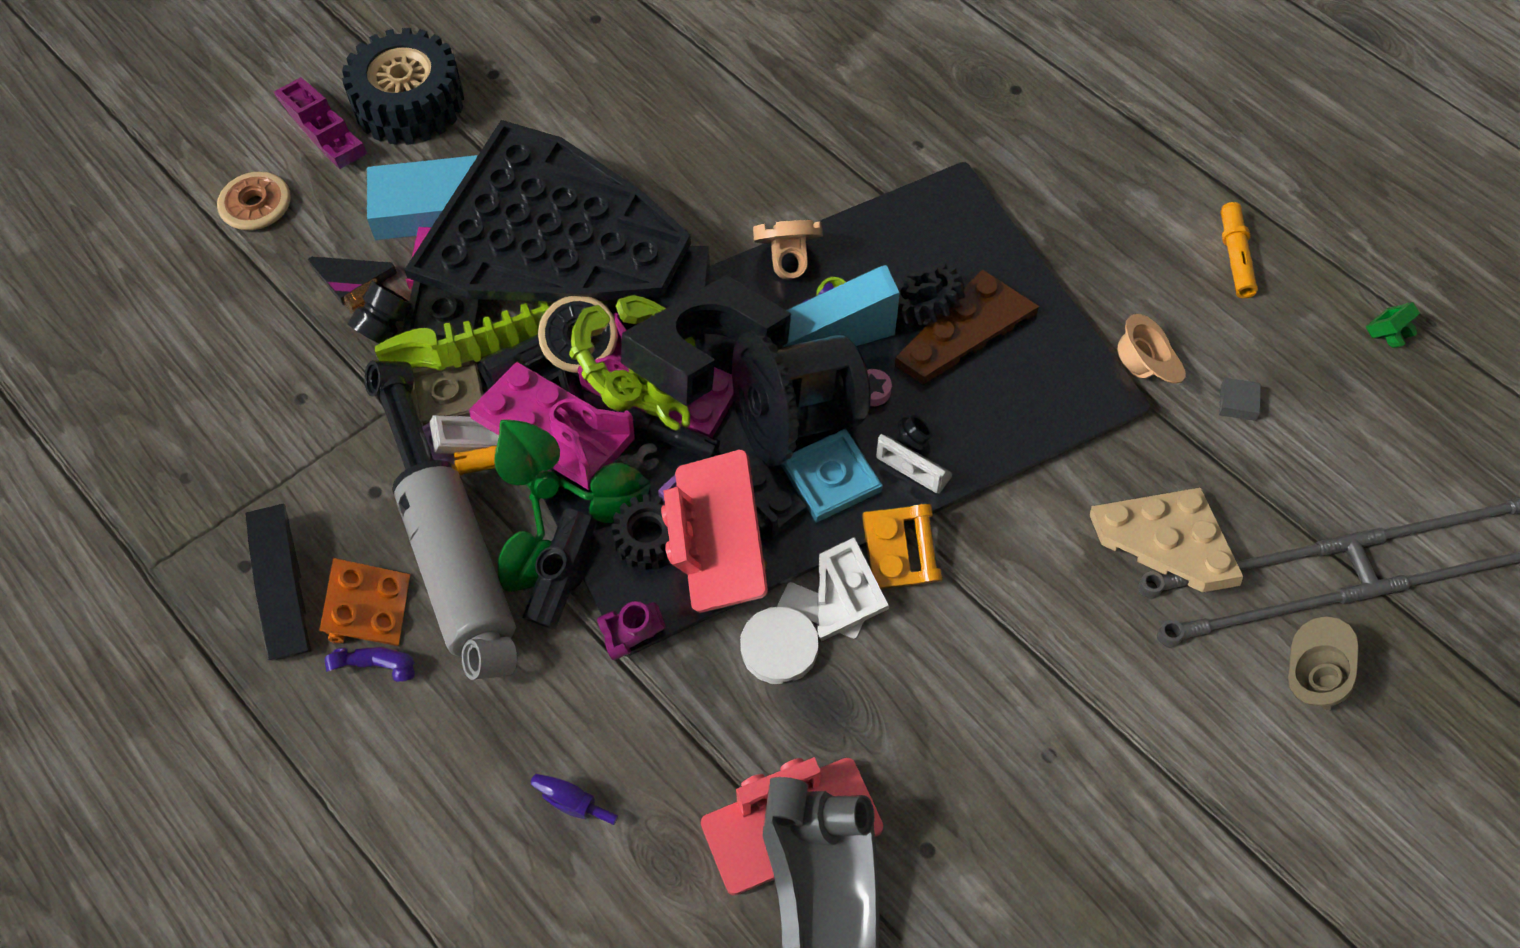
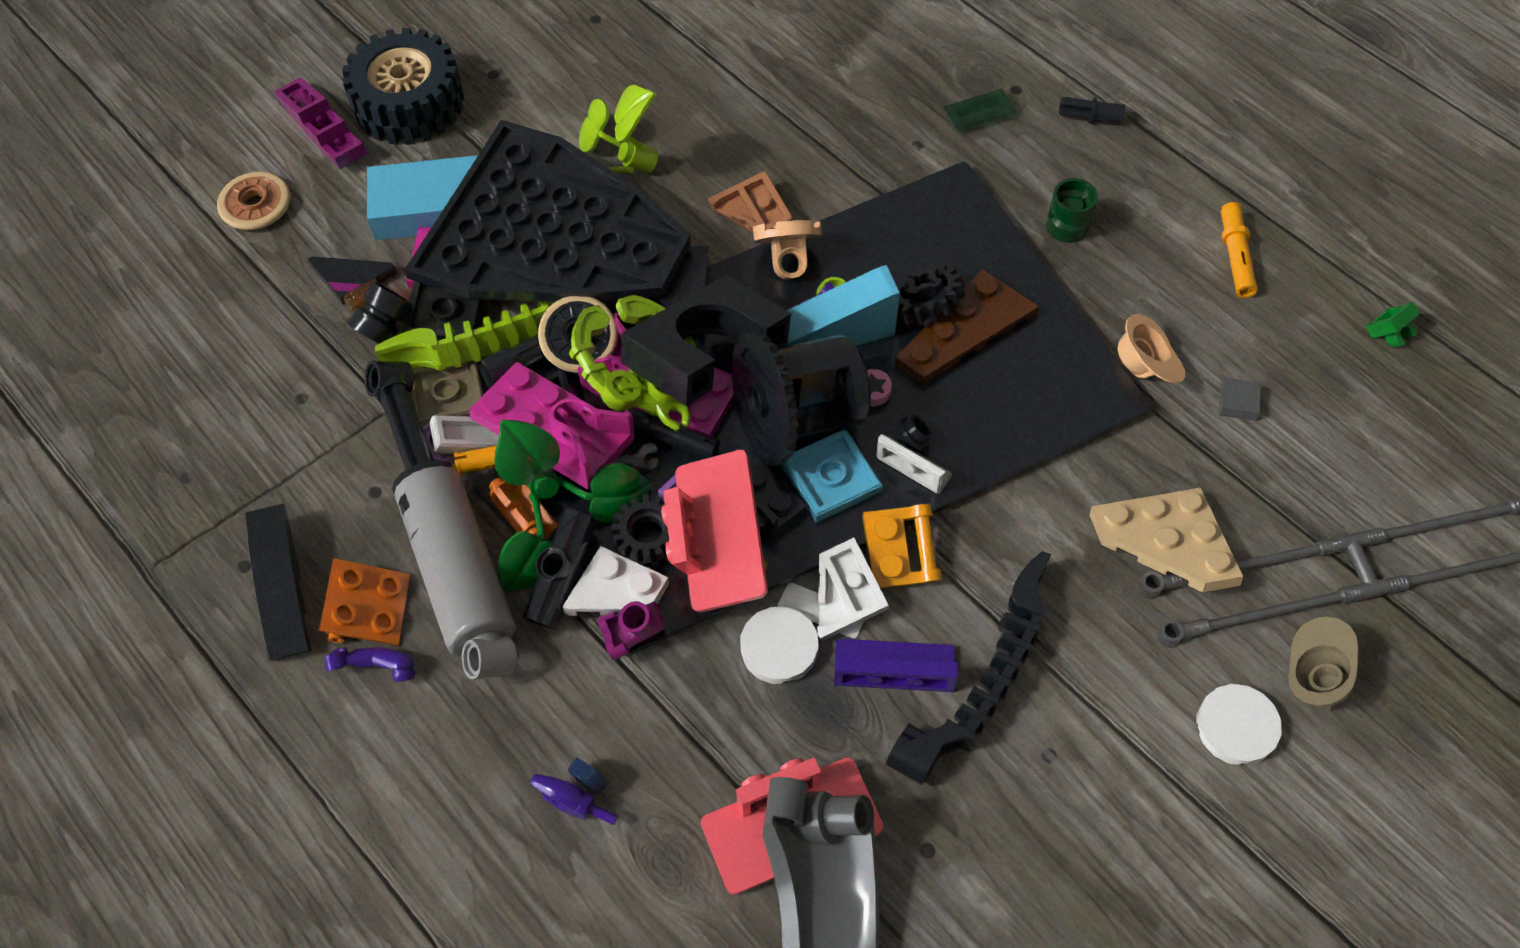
none -> orange hinge [489,478,559,540]
none -> white wing [563,546,669,616]
none -> dark blue tile [567,757,609,795]
none -> lime plant [579,85,658,175]
none -> nougat wing [708,171,793,233]
none -> dark purple panel [834,639,958,692]
none -> black piece [886,551,1052,785]
none -> clear green tile [944,88,1016,132]
none -> dark green wheel [1046,178,1098,243]
none -> black axle [1059,97,1125,125]
none -> white tile [1196,684,1282,765]

